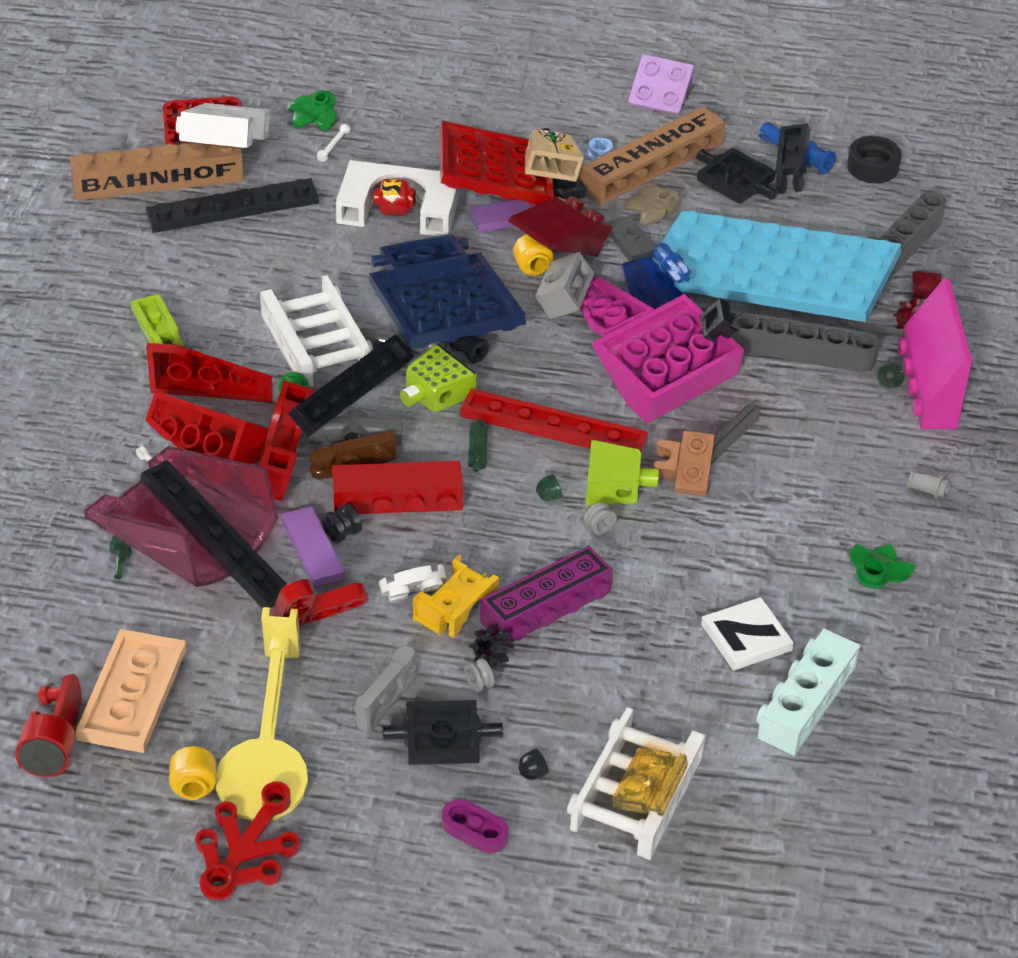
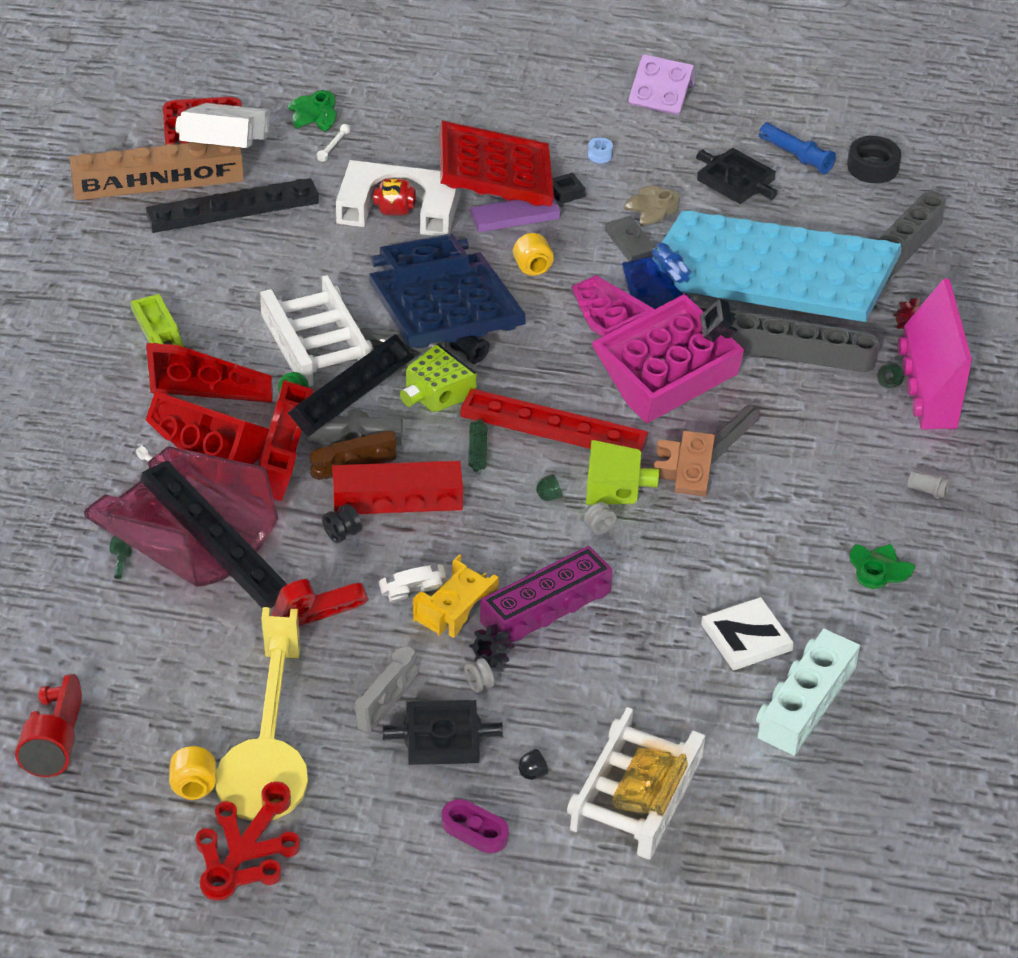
light nougat plate [75,629,186,753] -> none
medium lavender tile [281,506,345,588] -> none
dark red slope [508,196,612,257] -> none
tan torso [525,128,584,182] -> none
light grey brick [535,252,594,319] -> none
medium nougat brick [579,107,726,206] -> none
black hinge [775,123,810,194] -> none
dark red tile [911,272,942,299] -> none

